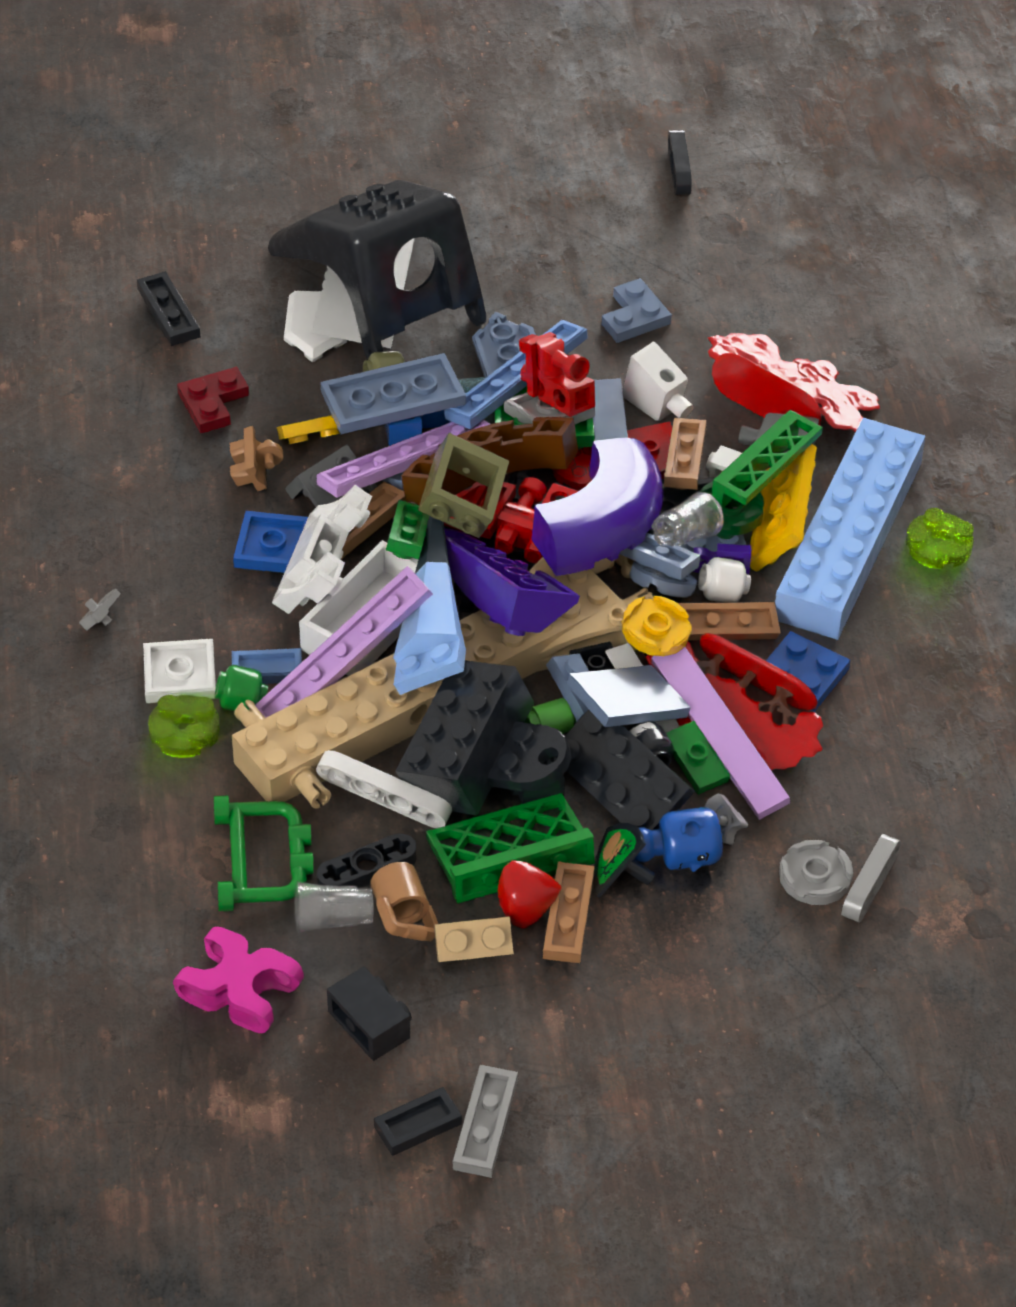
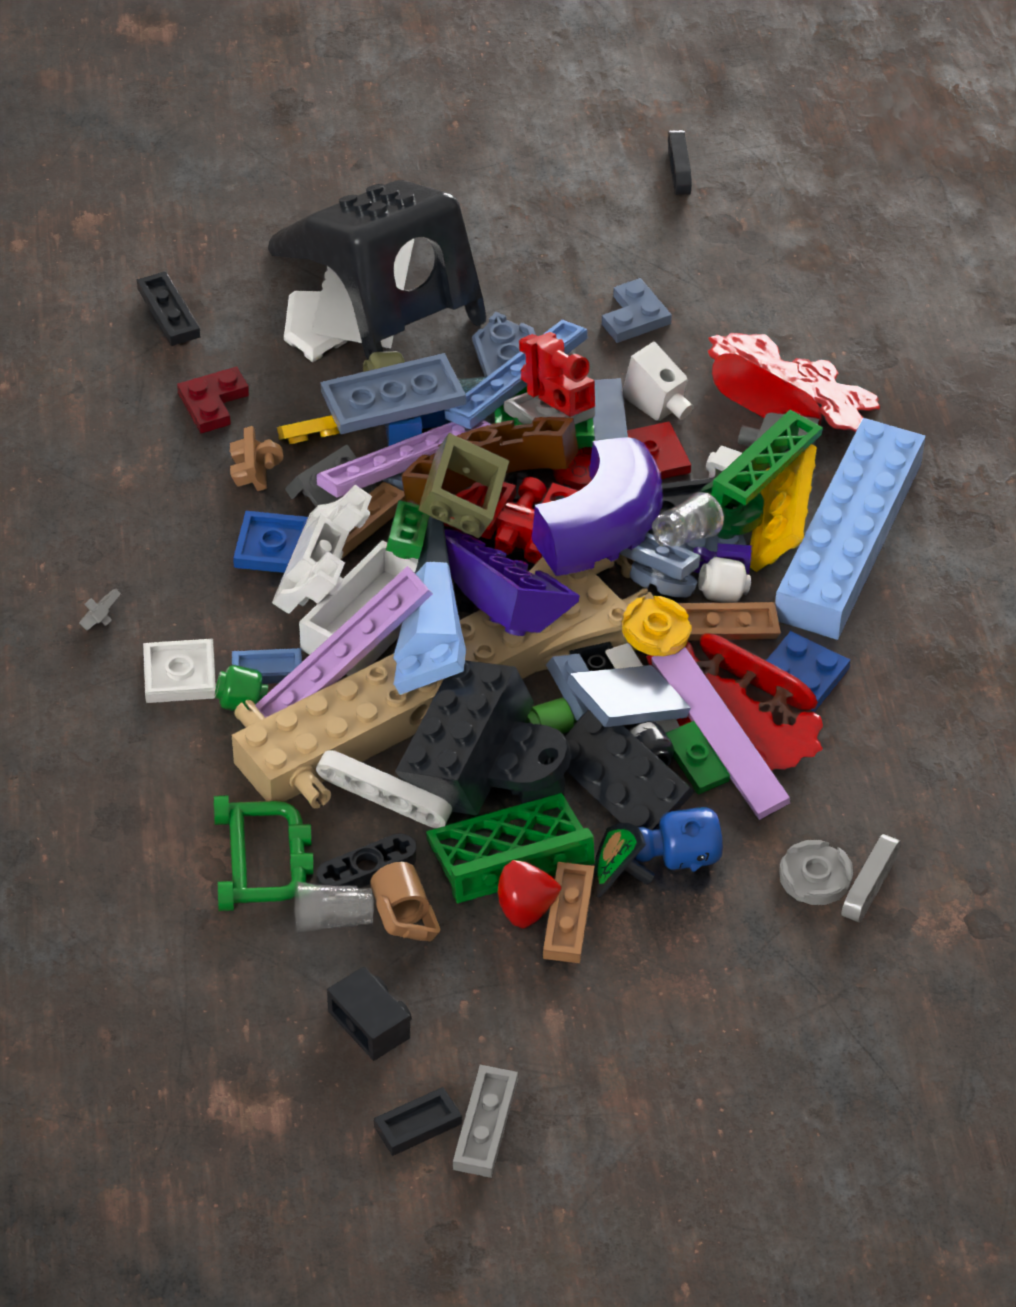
clear neon green plate [148,695,220,758] -> none
dark pink piece [173,927,304,1033] -> none
tan plate [434,916,514,962] -> none
medium nougat plate [664,418,707,490] -> none
light grey piece [705,793,748,845] -> none
clear neon green plate [906,508,974,569] -> none

